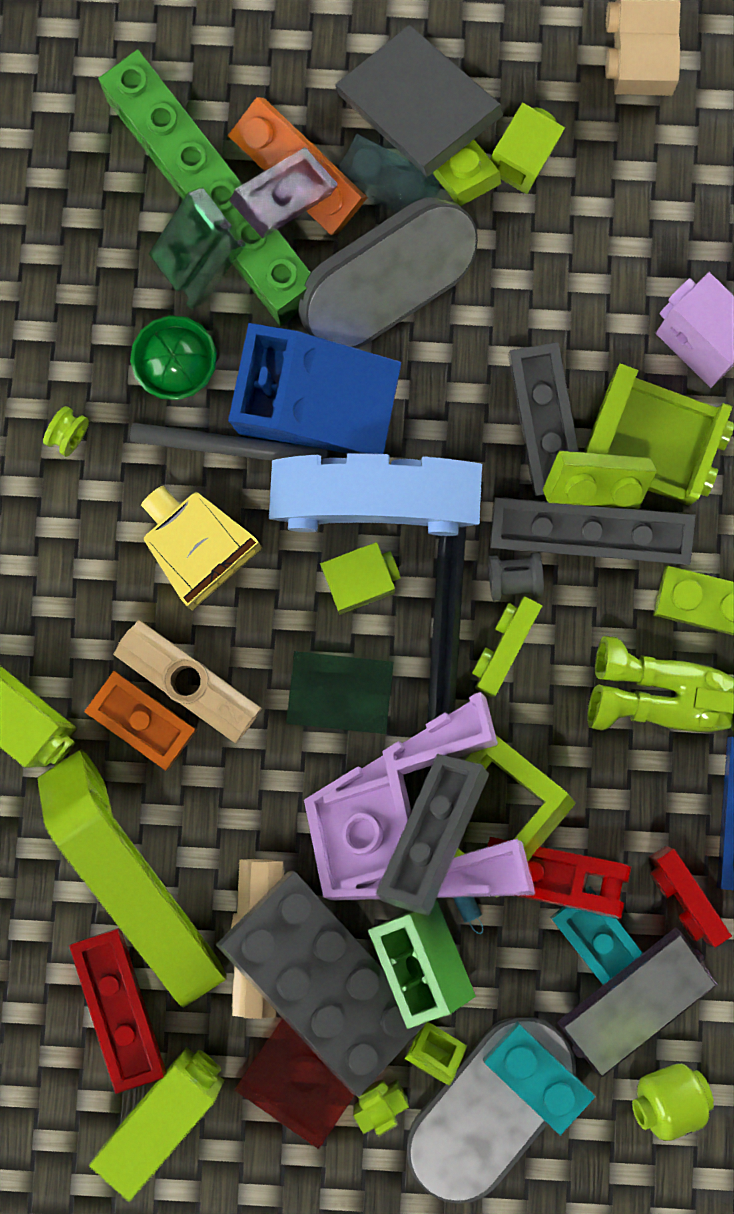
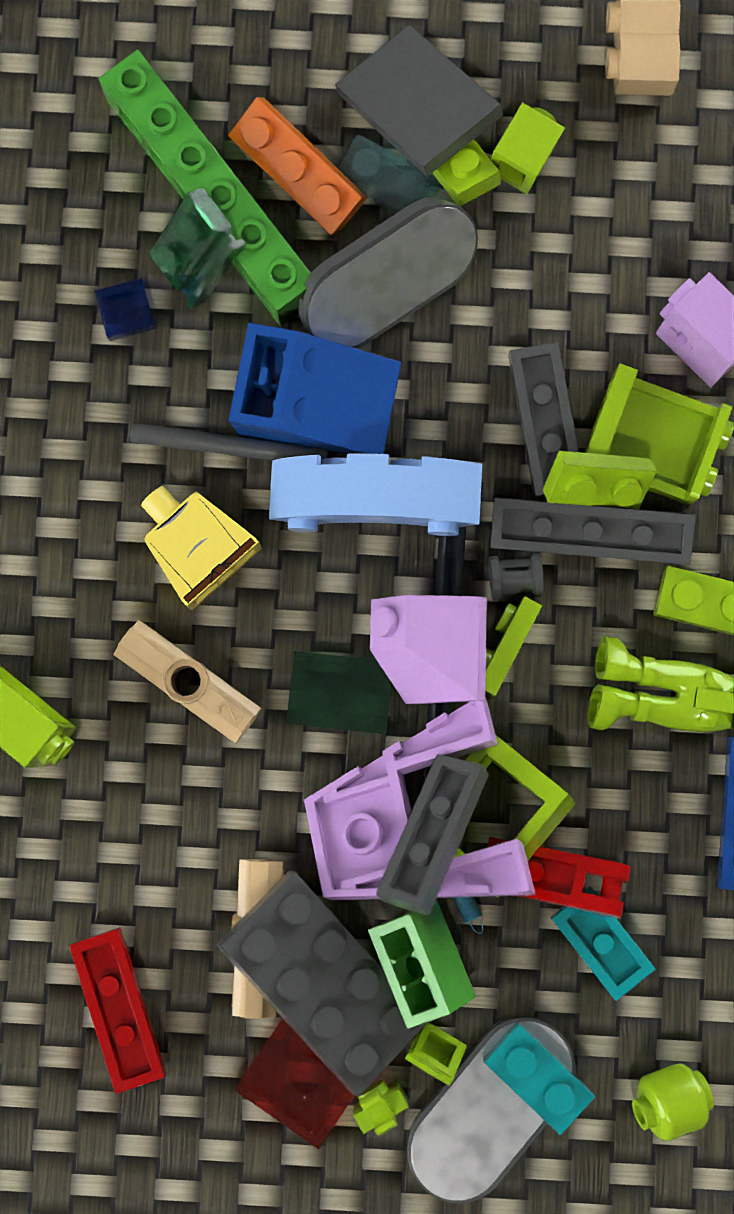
lime beam [38,749,227,1008] -> none
lime bush [43,406,89,457] -> none
orange plate [84,671,197,771] -> none
lime window [89,1047,225,1202] -> none
green hat [130,315,217,400] -> none
clear purple plate [229,147,338,239] -> none
lime brick [320,542,401,615] -> none
flat silver piece [557,927,718,1078] -> none
red plate [649,846,732,948] -> none
none -> clear blue tile [94,278,156,341]
none -> lavender slope [370,595,487,704]

